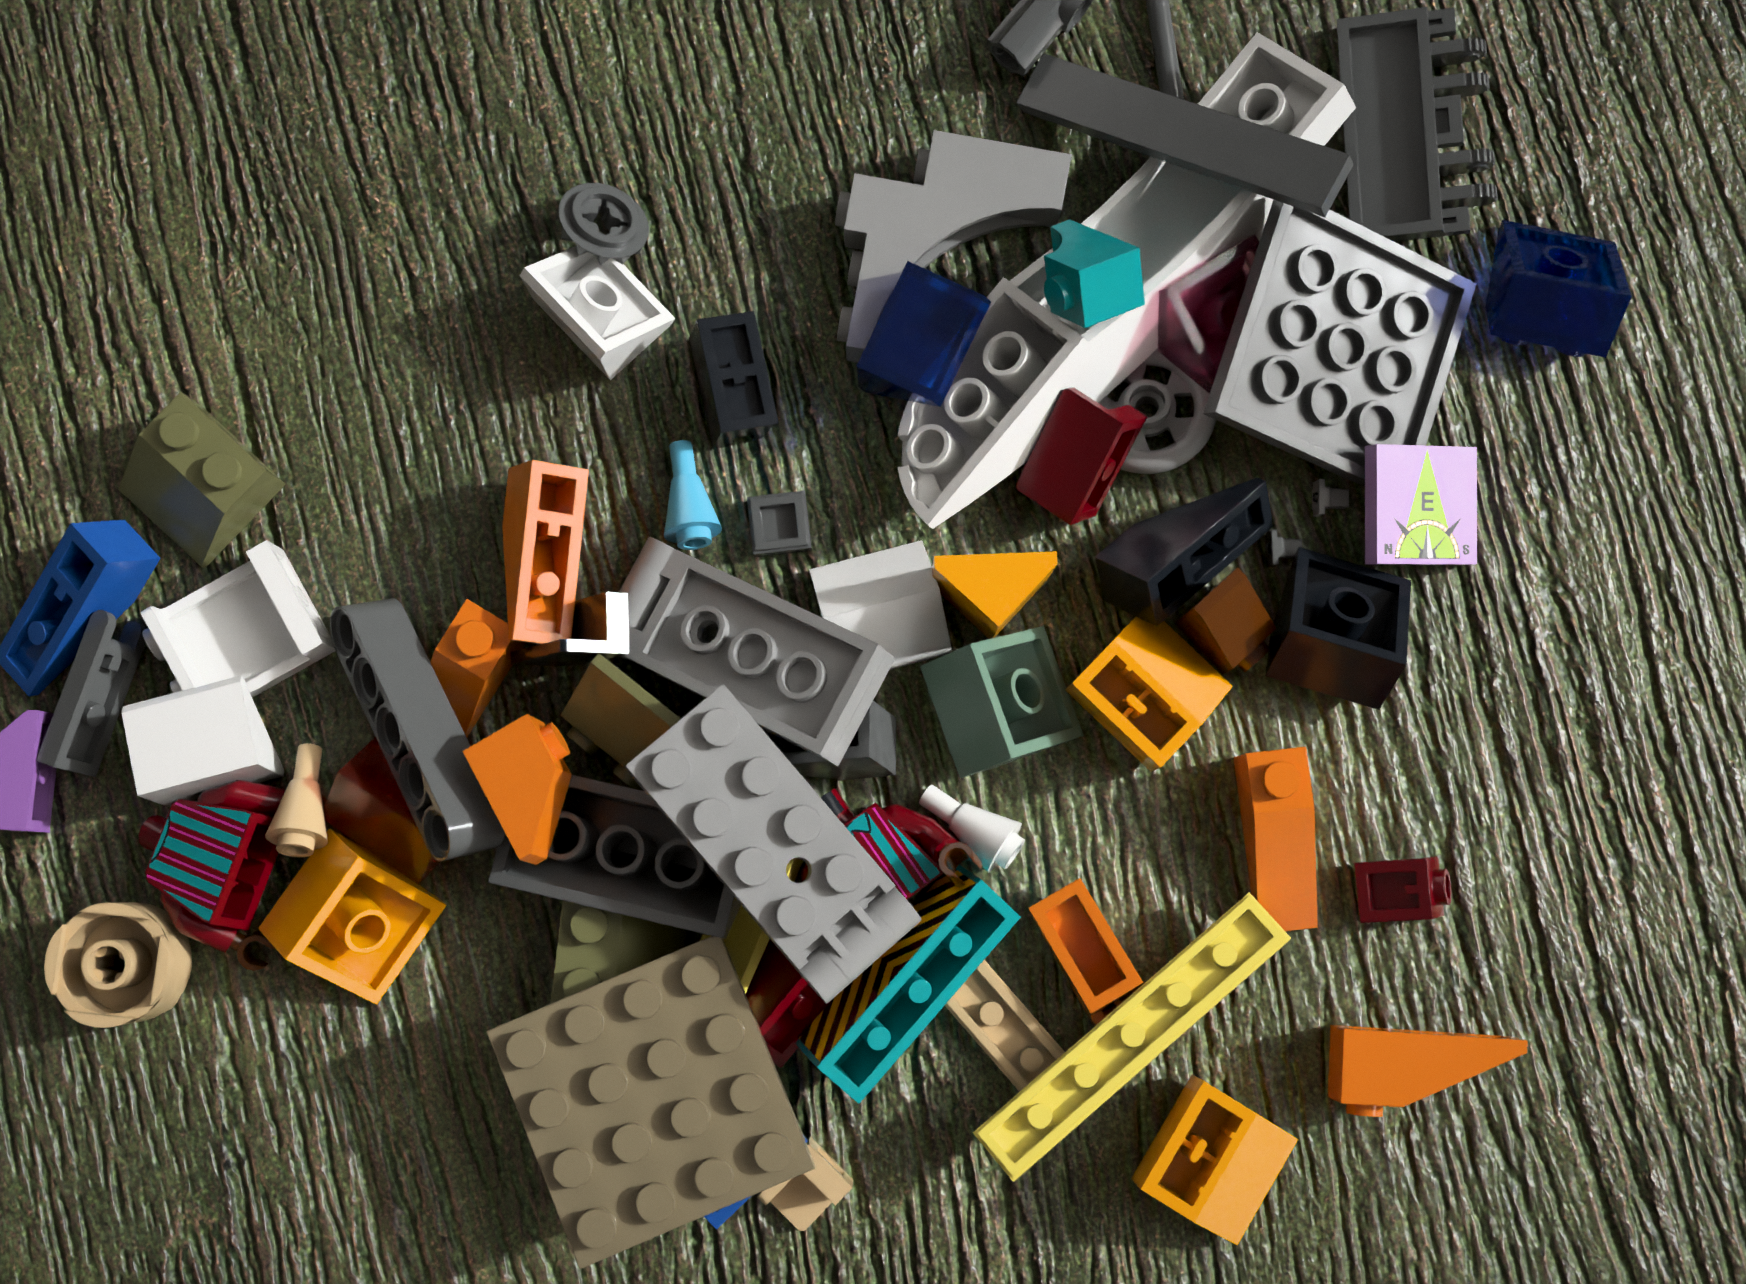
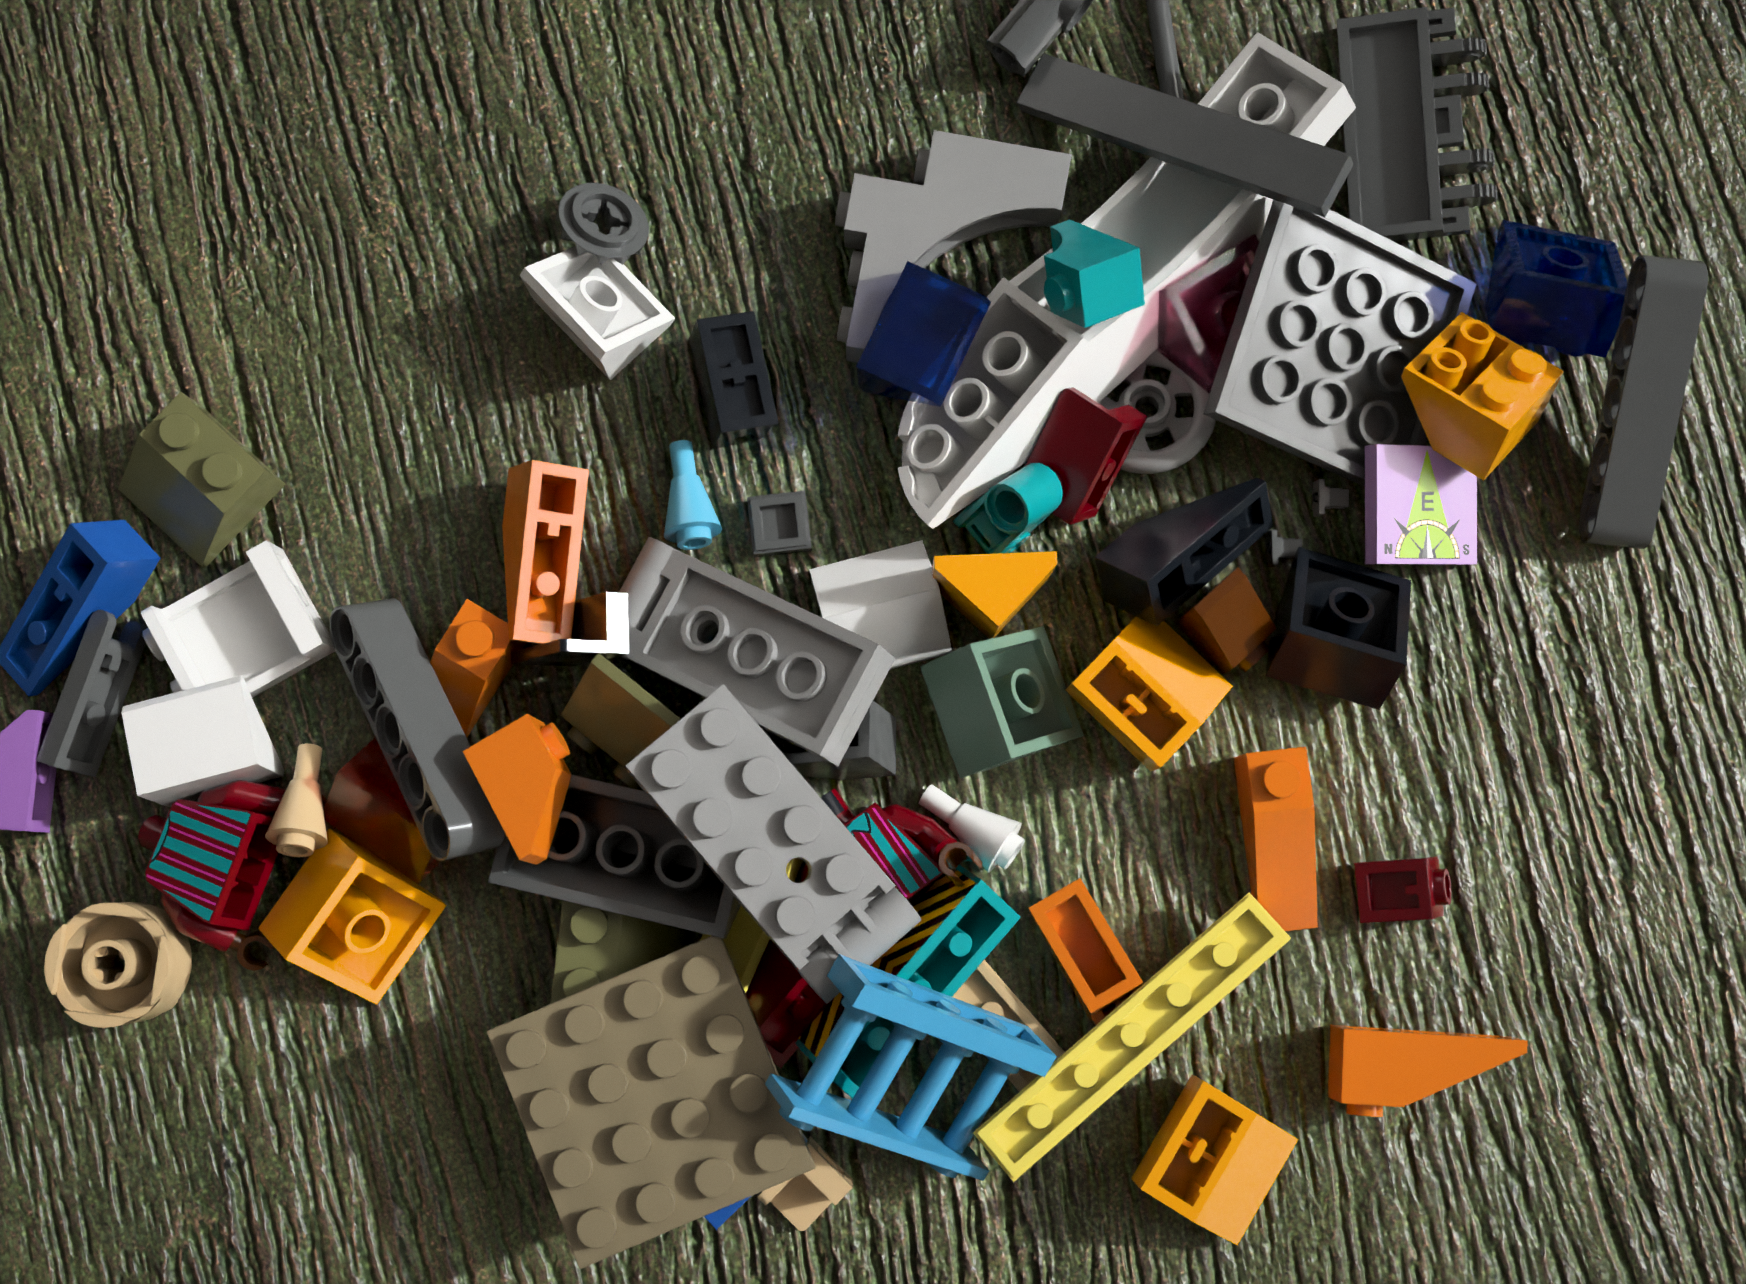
none -> dark azure fence [765,954,1057,1181]
none -> teal piece [954,463,1063,554]
none -> light orange slope [1401,312,1564,481]
none -> dark grey beam [1579,255,1708,549]

